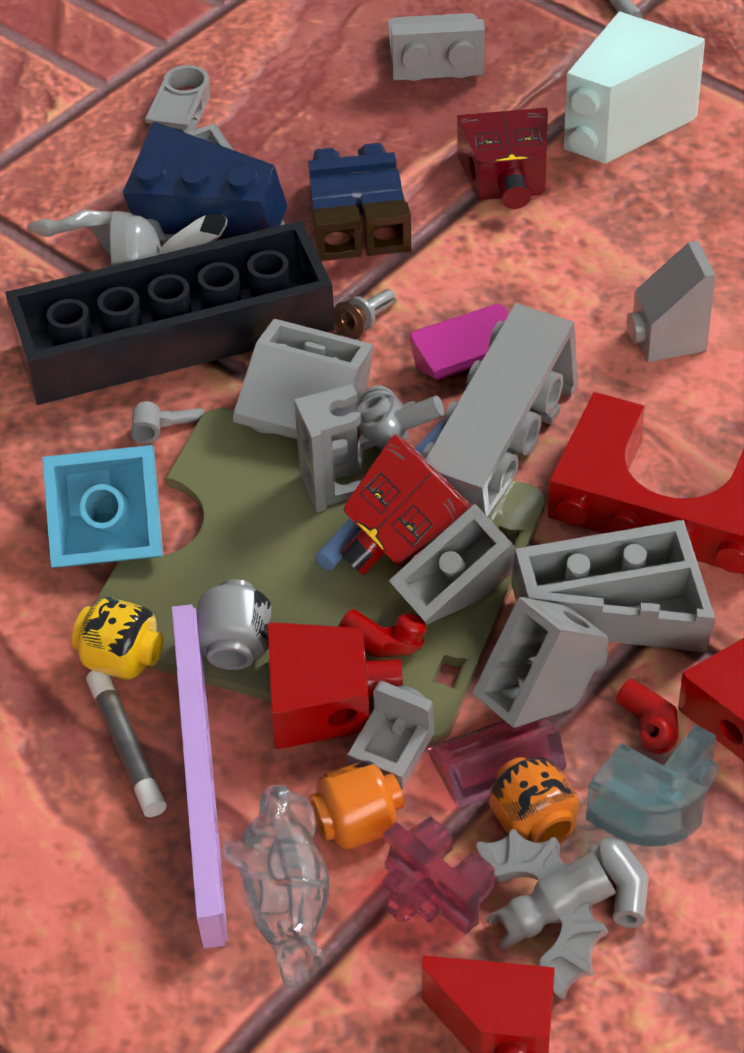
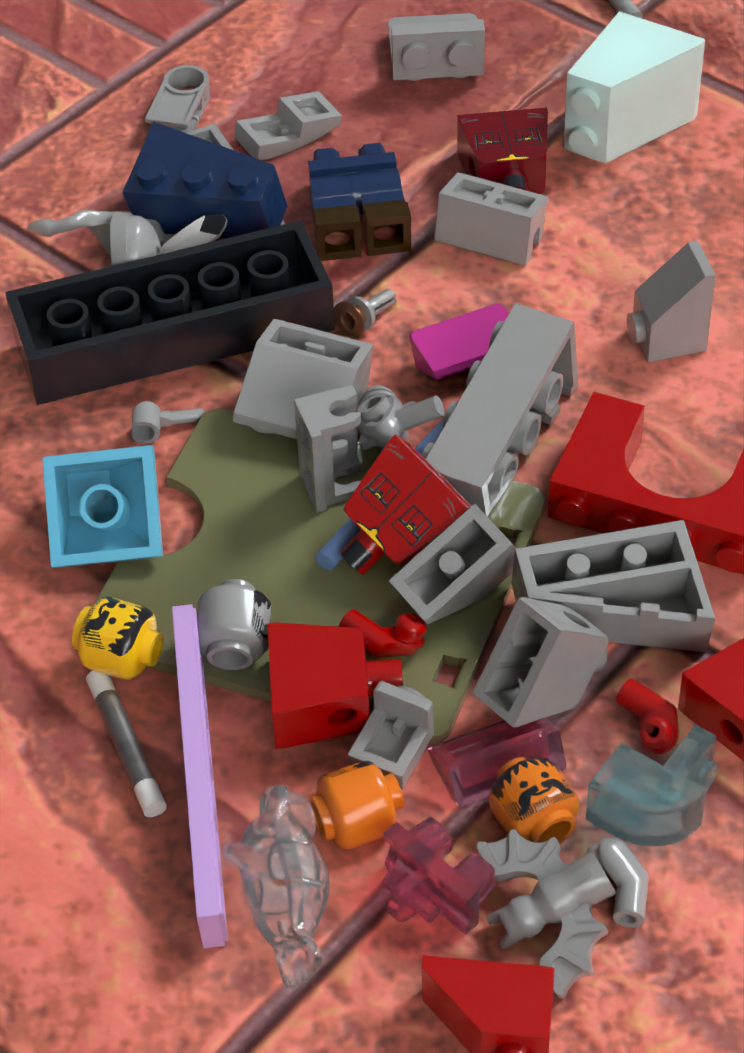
none -> light grey slope [234,91,342,160]
none -> light grey hinge [435,172,549,266]

